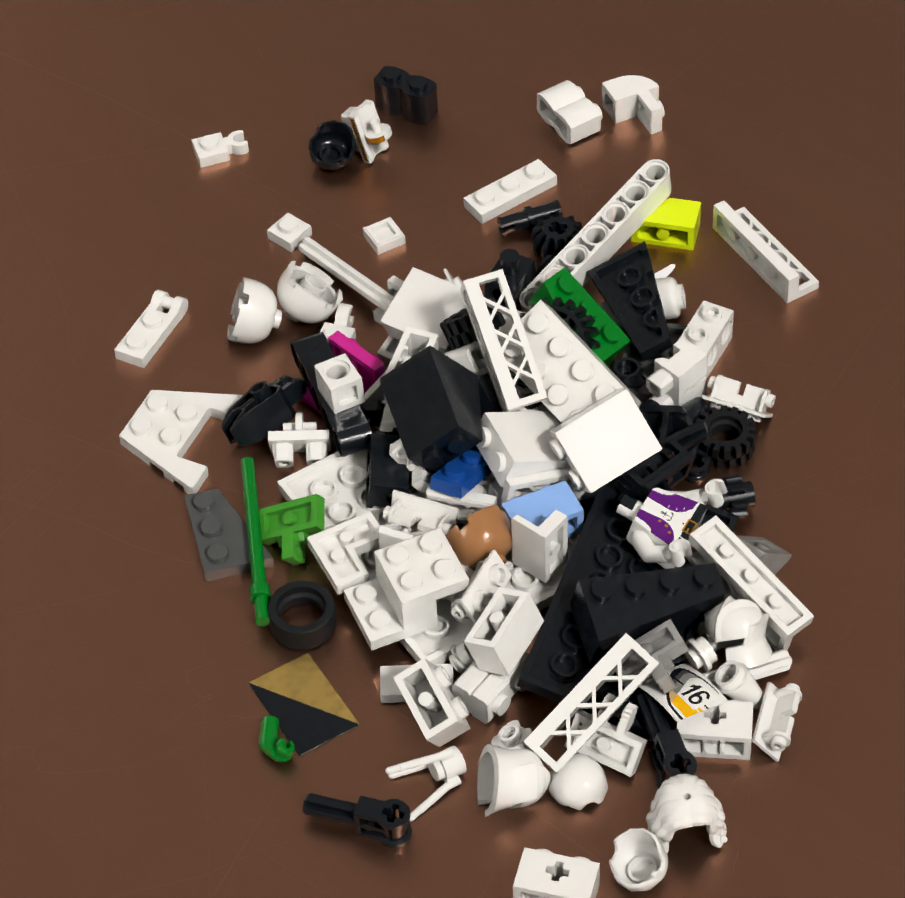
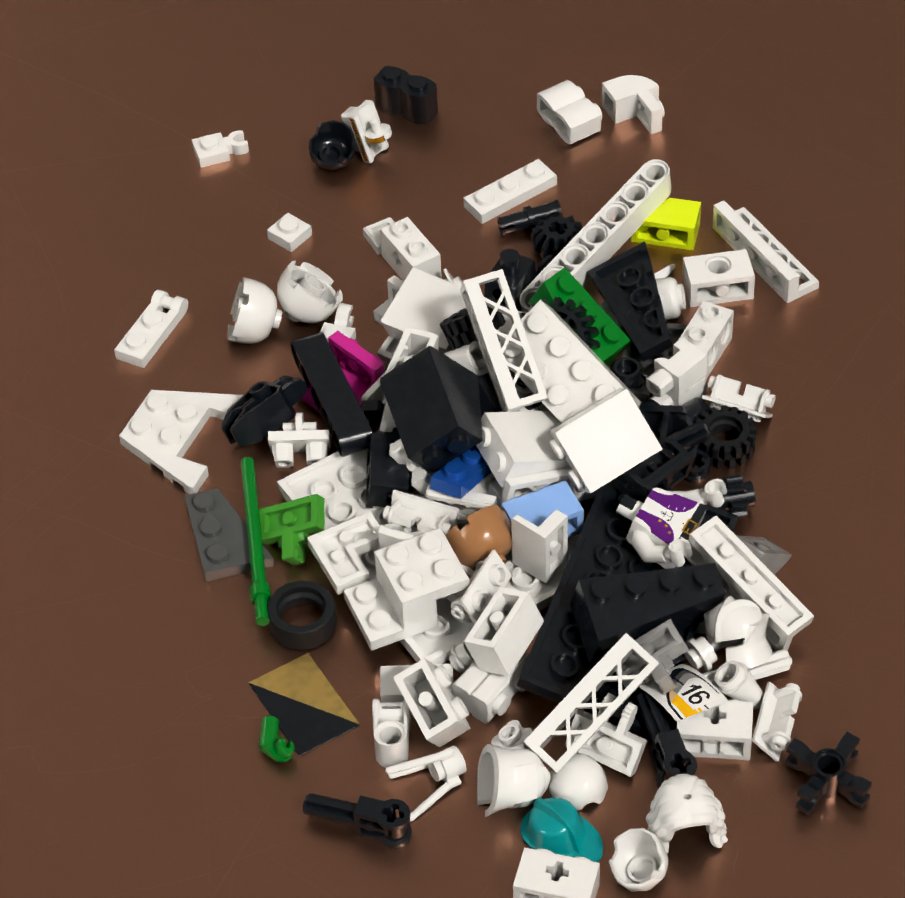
white axle [298,237,394,312] -> none
white brick [314,353,365,414] -> none
none -> white piece [372,699,411,768]
none -> white brick [380,217,442,281]
none -> teal piece [520,797,604,863]
none -> white brick [682,249,755,307]
none -> black pin [785,731,872,816]

